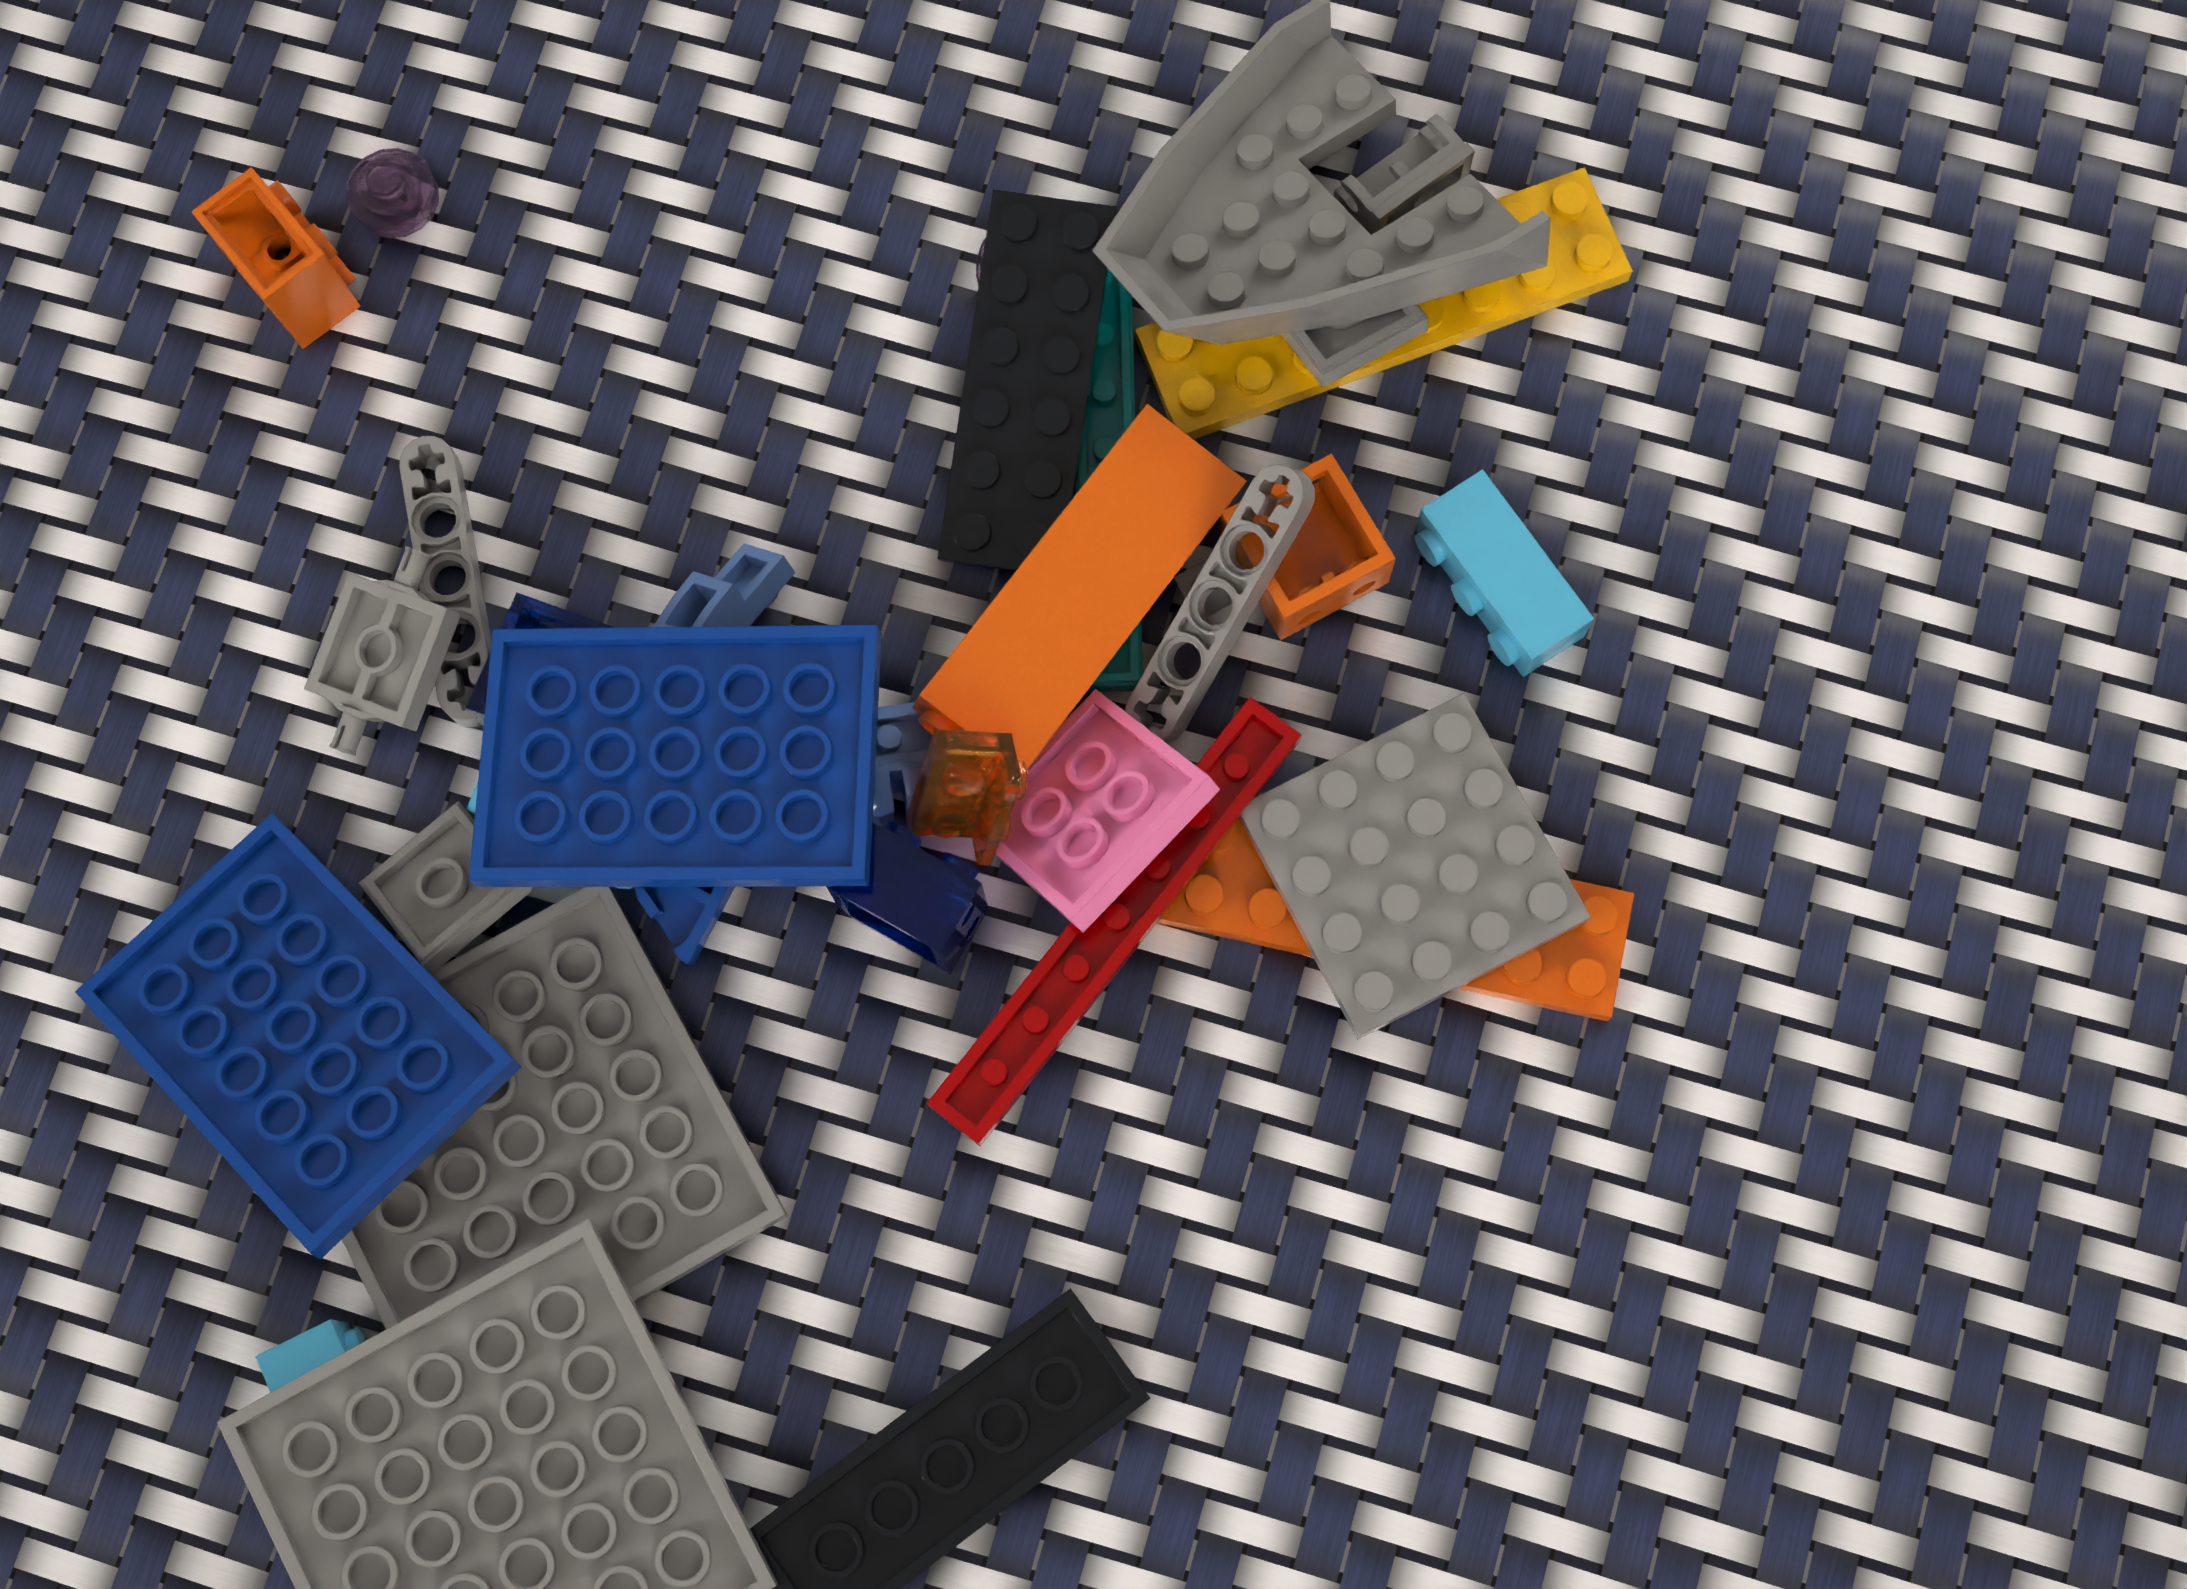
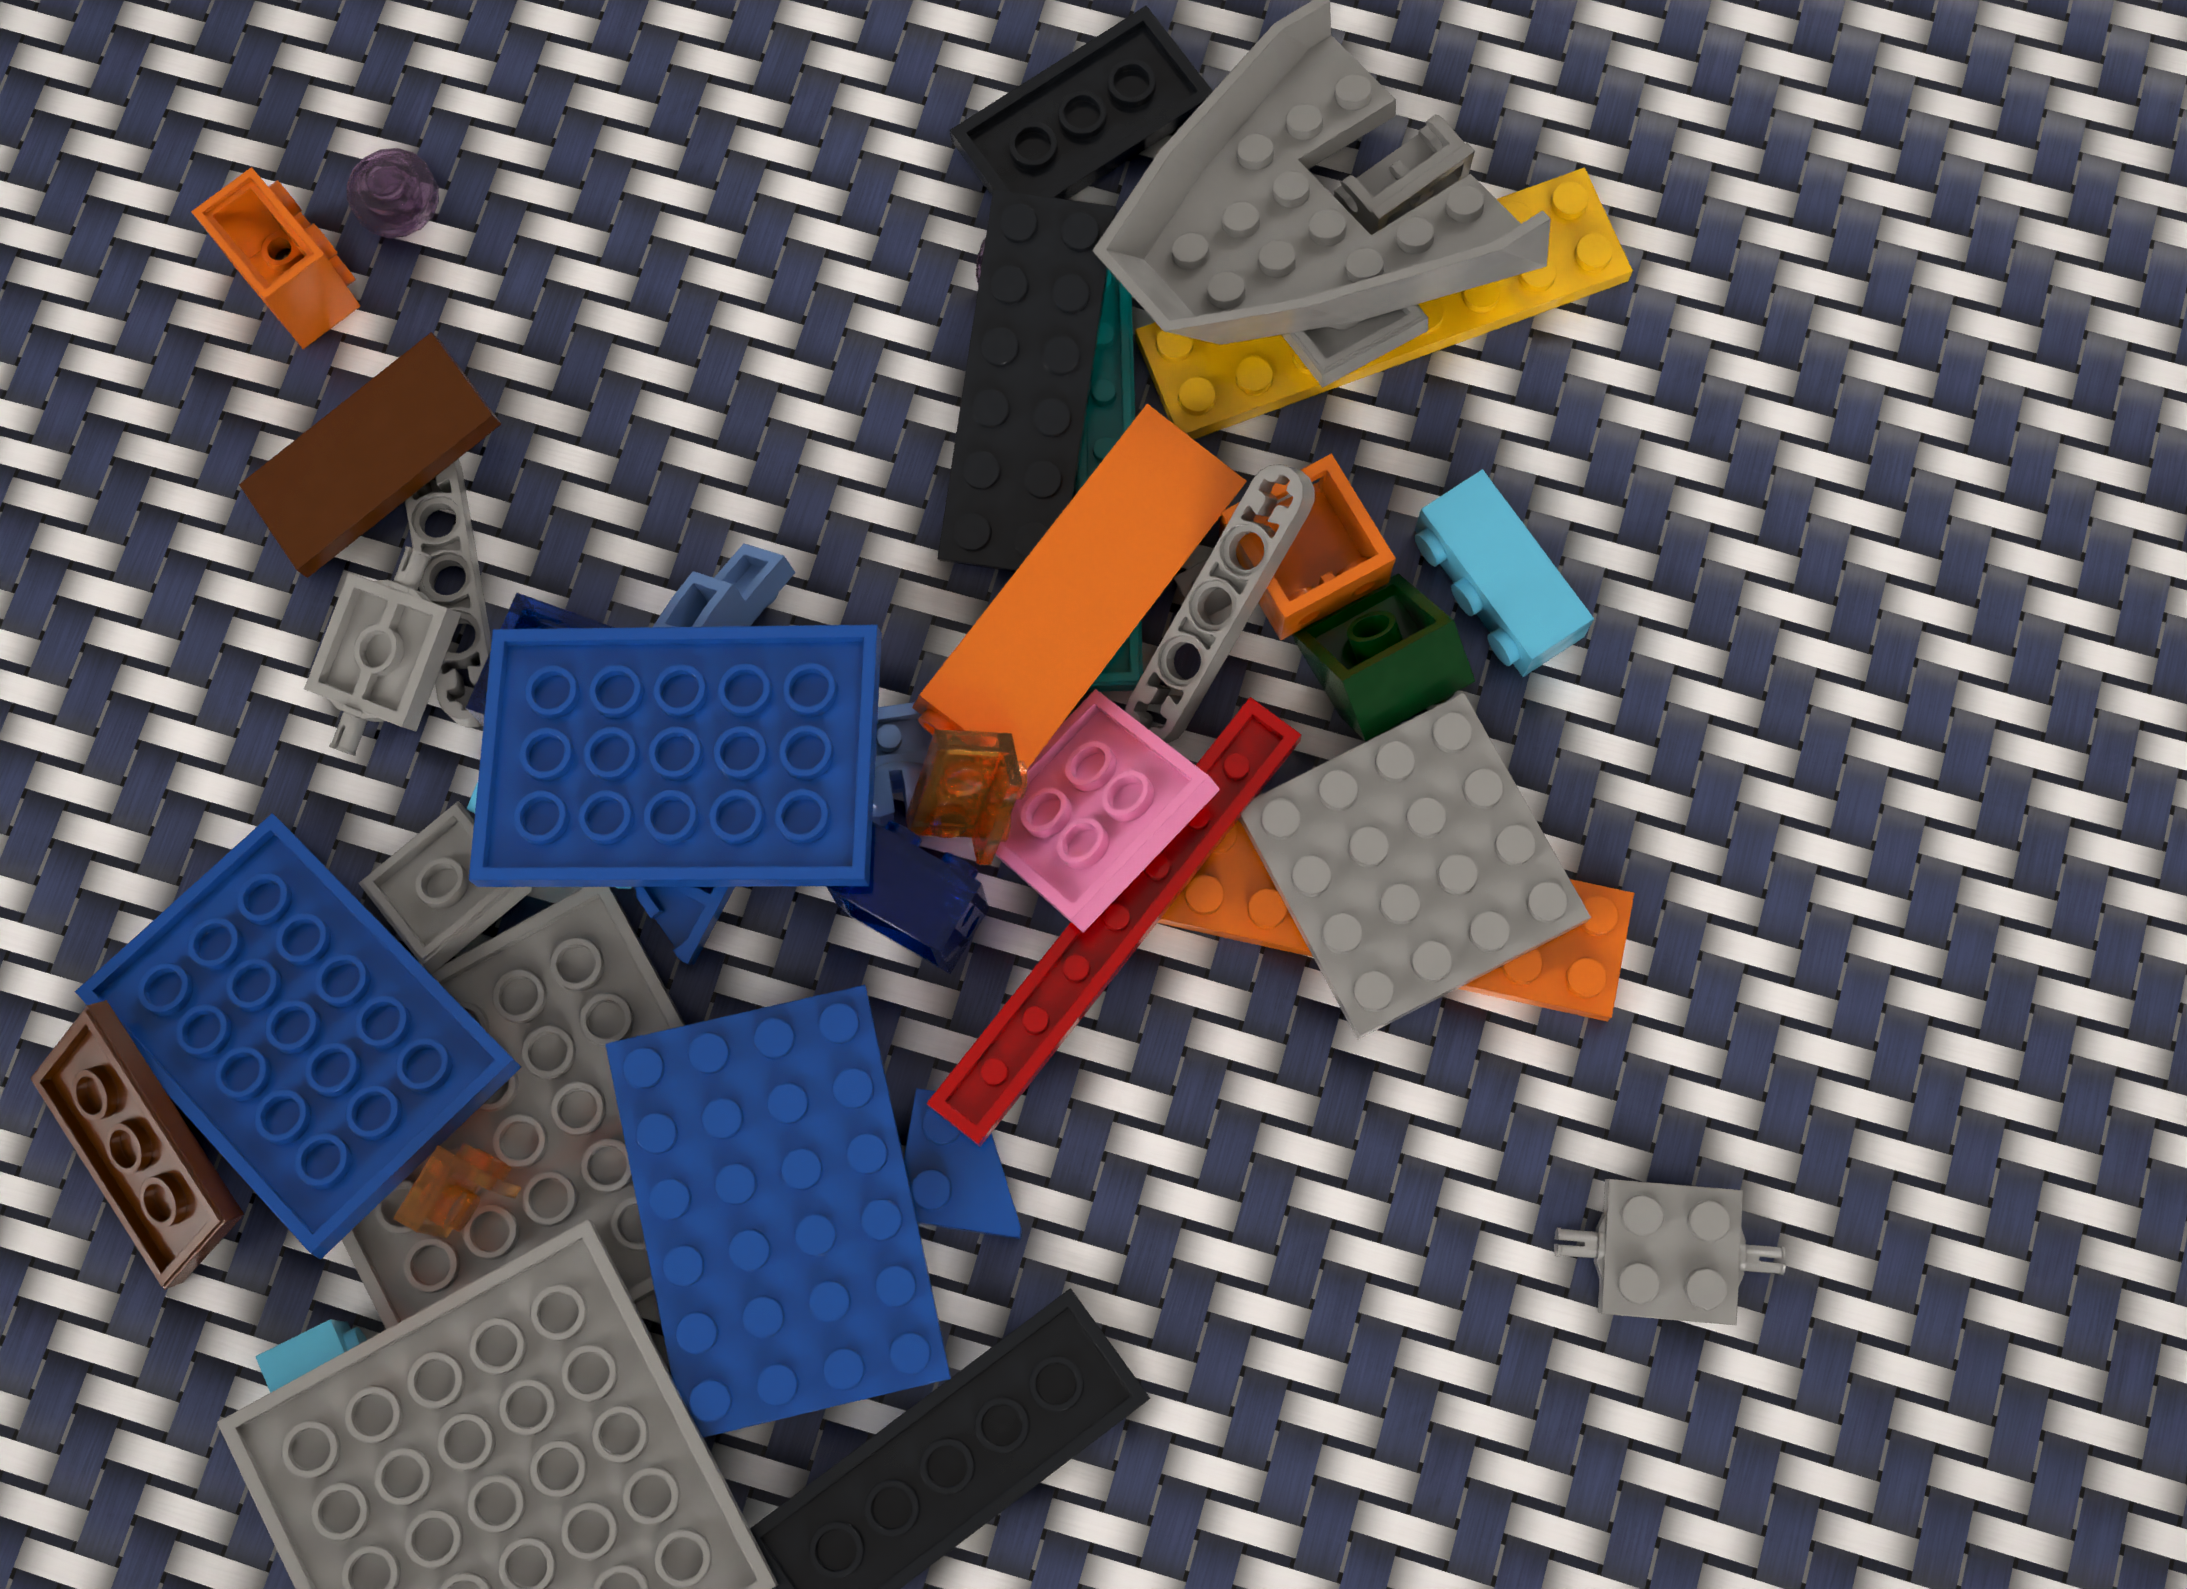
none -> reddish brown tile [31,1000,244,1290]
none -> reddish brown tile [239,332,501,578]
none -> clear orange bracket [393,1142,522,1239]
none -> blue plate [605,985,951,1438]
none -> blue wing [904,1088,1022,1240]
none -> black plate [950,6,1213,200]
none -> dark green slope [1292,573,1475,741]
none -> light grey plate [1554,1179,1786,1325]

